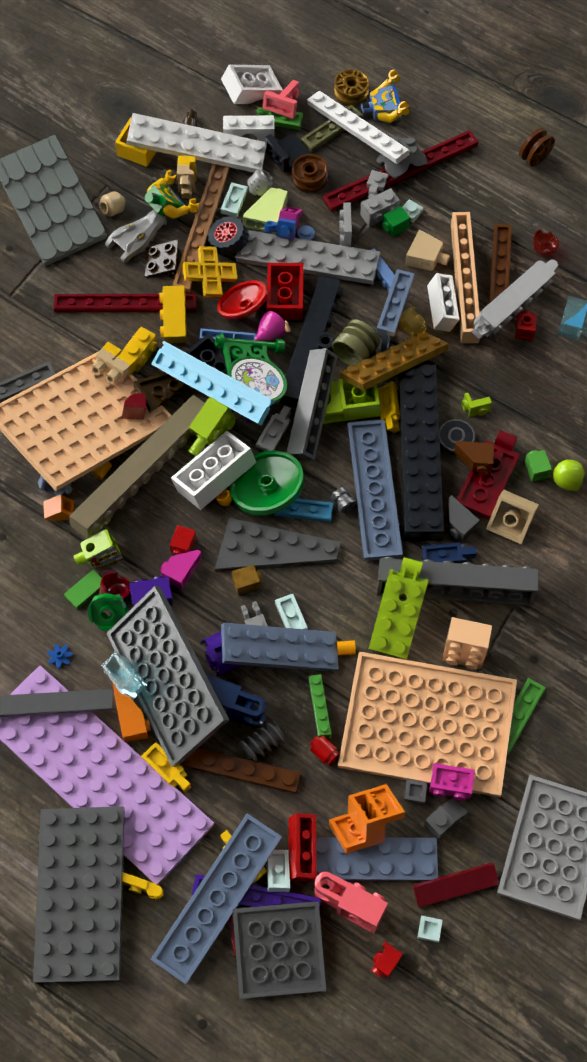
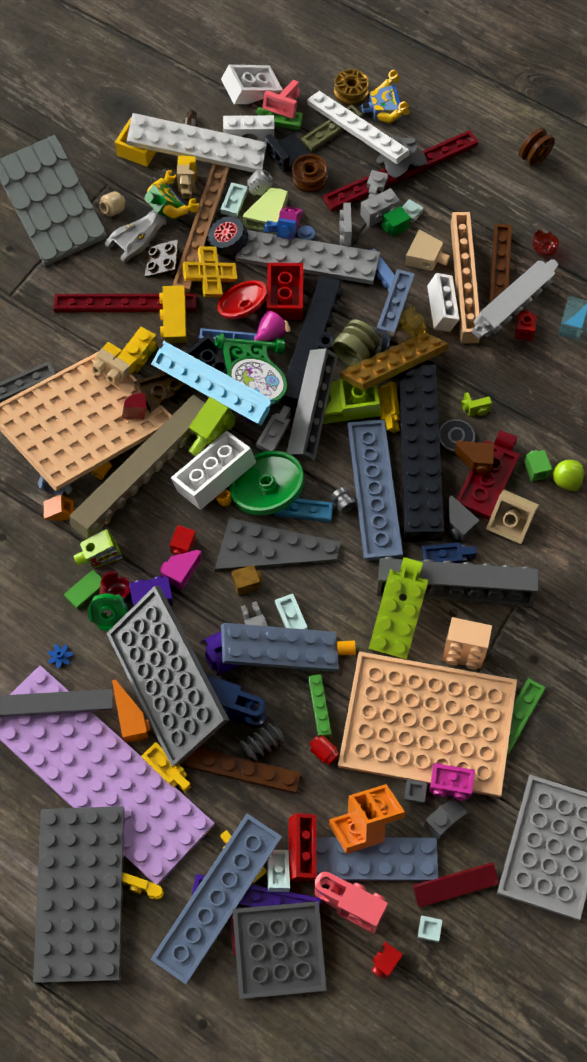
clear light blue brick [101,651,147,699] -> none

